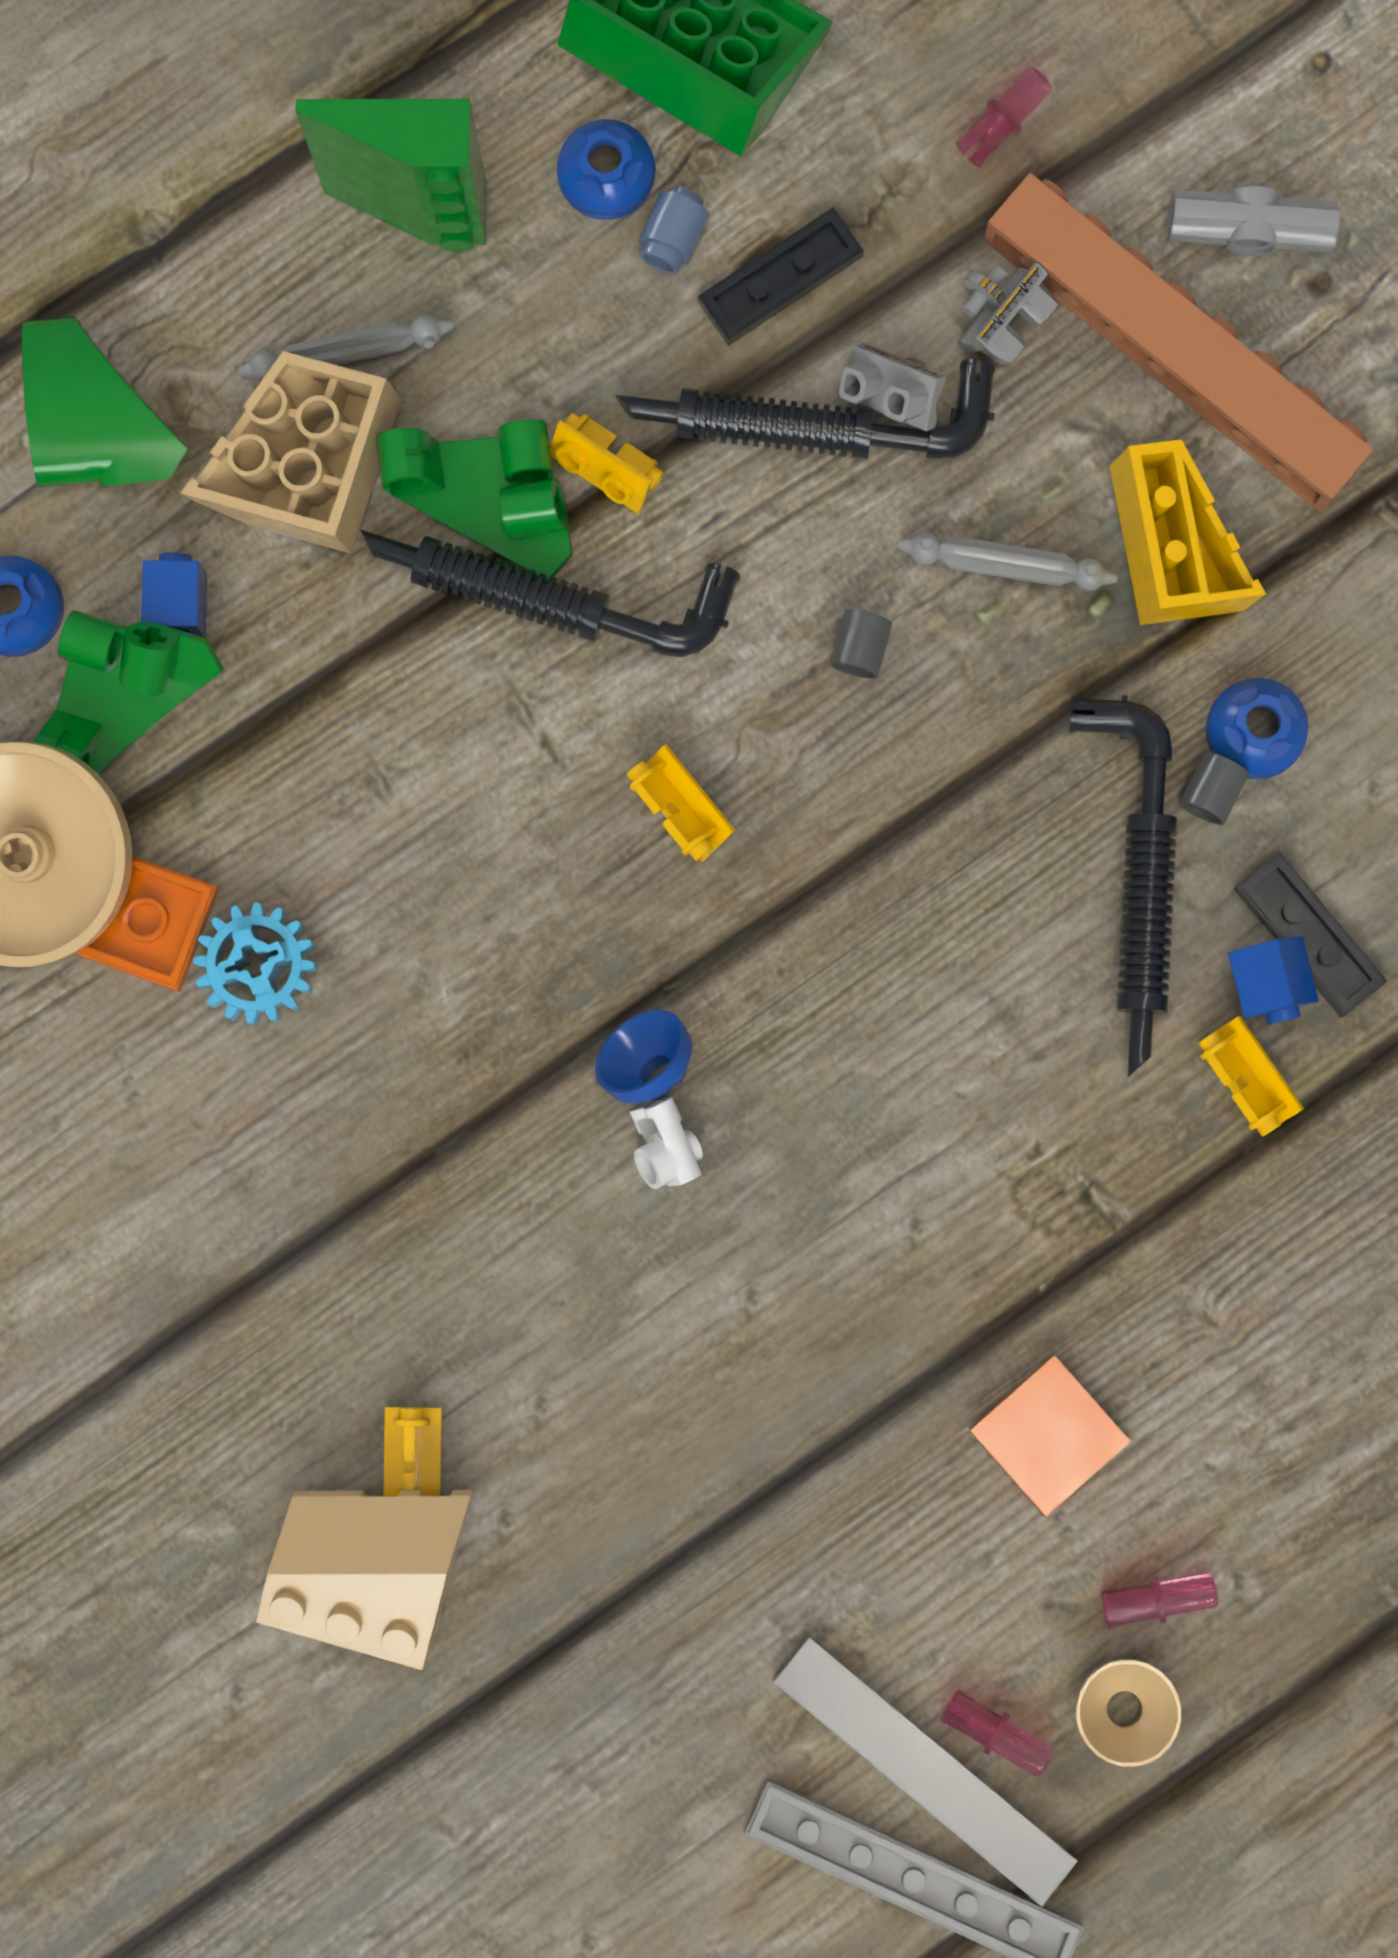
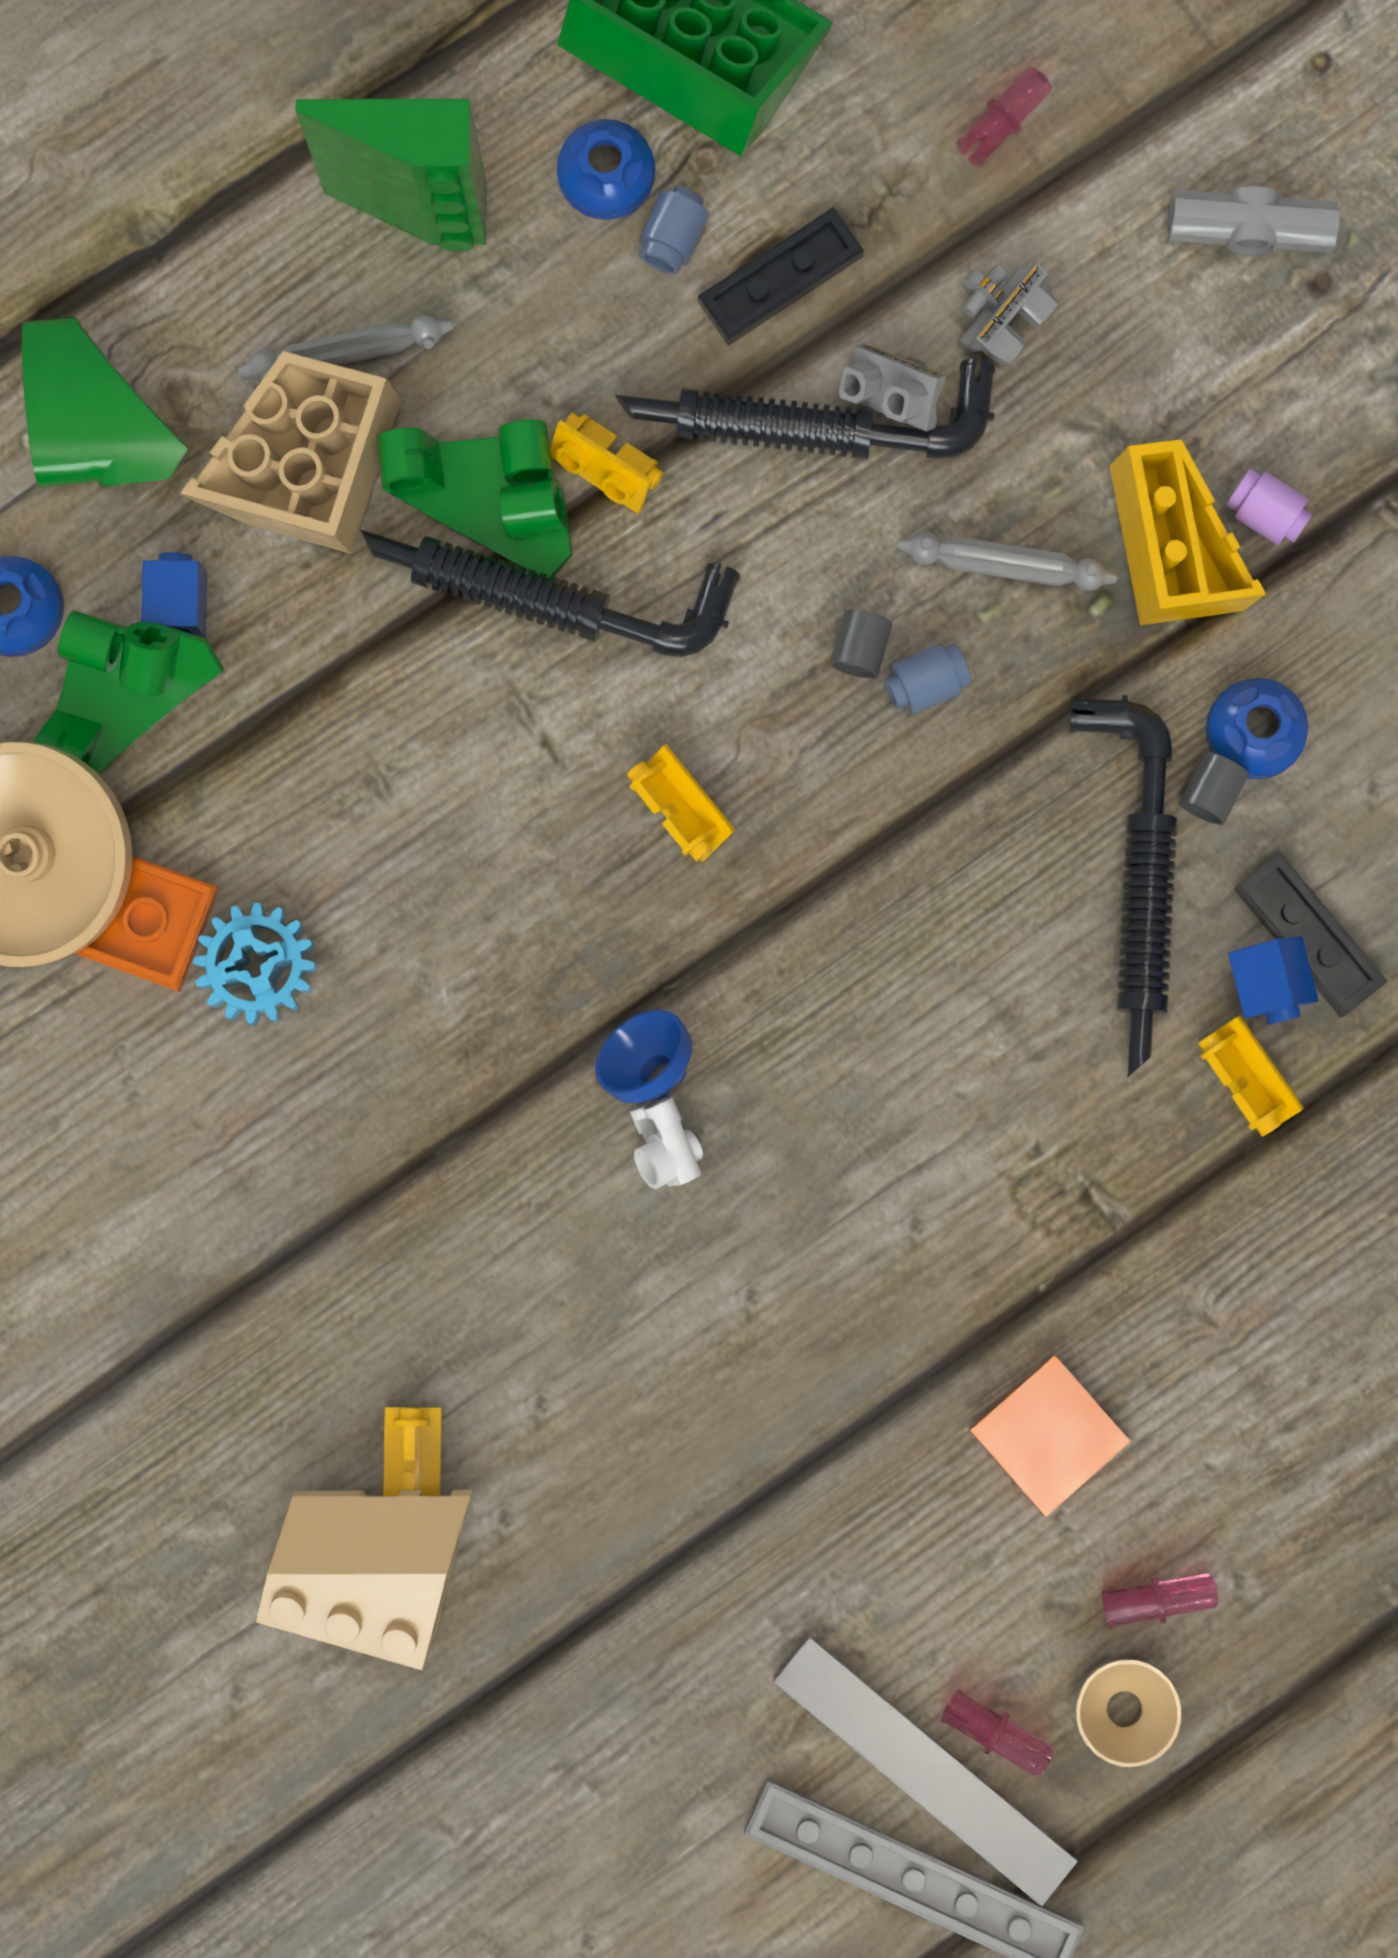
nougat brick [983,173,1374,513] -> none
none -> sand blue brick [884,644,971,716]
none -> lavender brick [1226,468,1313,546]

